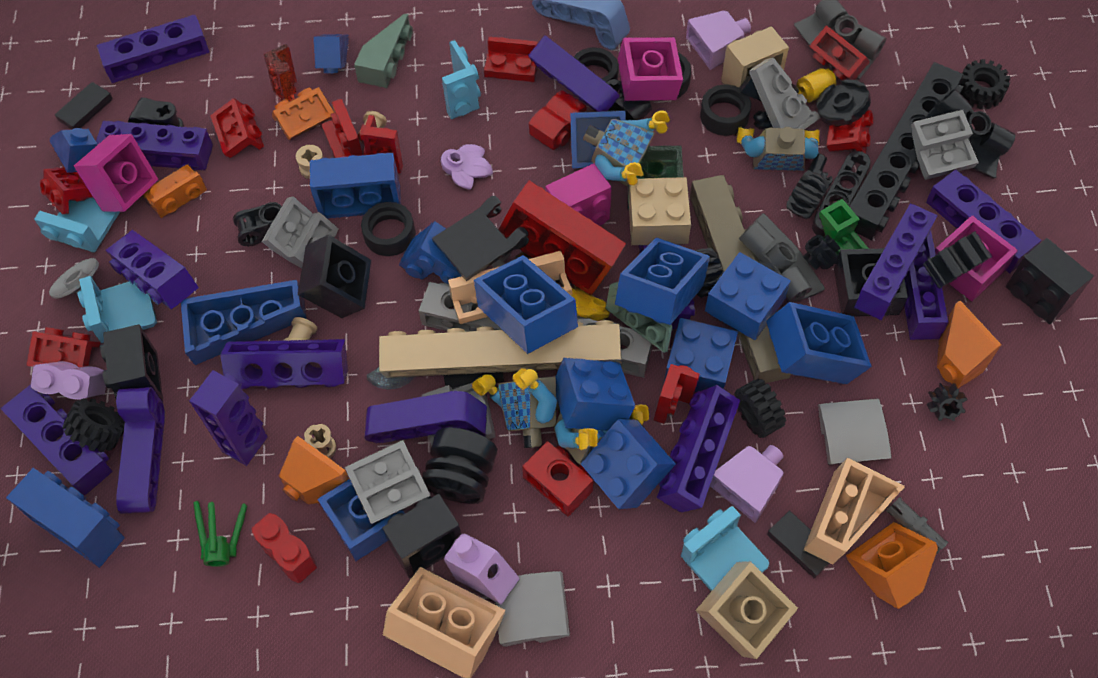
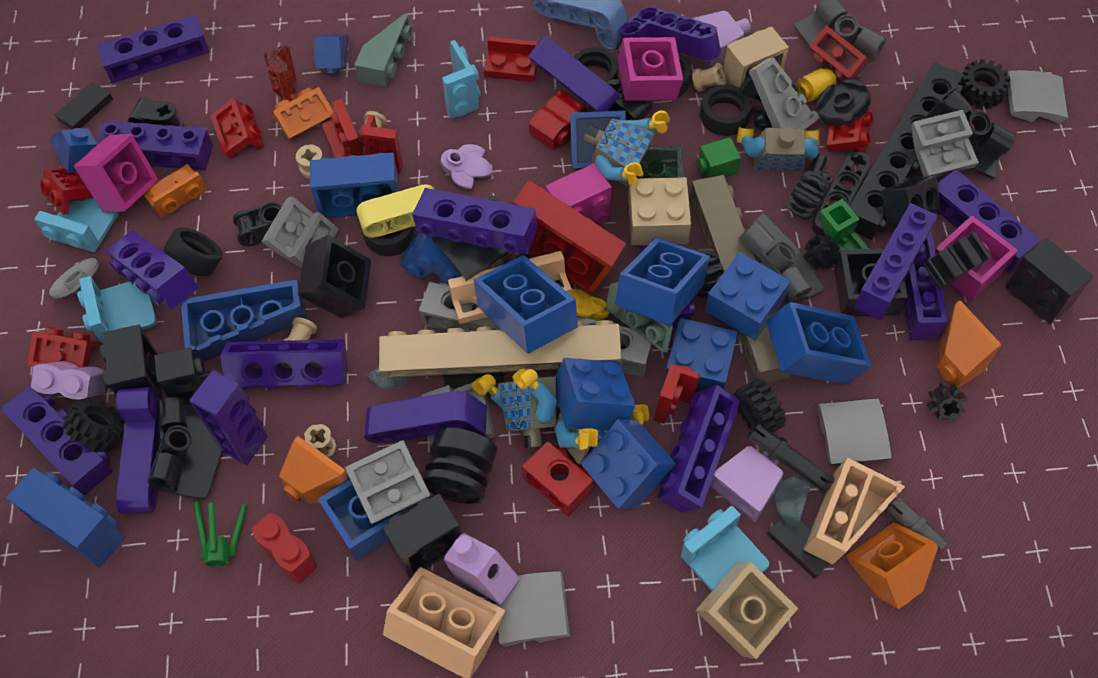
none -> black panel [147,397,221,499]
none -> black brick [154,347,210,406]
none -> black tyre [163,227,223,277]
none -> light yellow beam [356,184,434,238]
none -> dark purple brick [412,188,538,255]
none -> dark purple beam [620,7,721,60]
none -> tan bush [692,63,726,92]
none -> green brick [696,138,741,178]
none -> black pin [746,422,835,493]
none -> clear light blue tile [774,475,811,528]
none -> black brick [882,176,941,224]
none -> light grey slope [1007,70,1068,124]

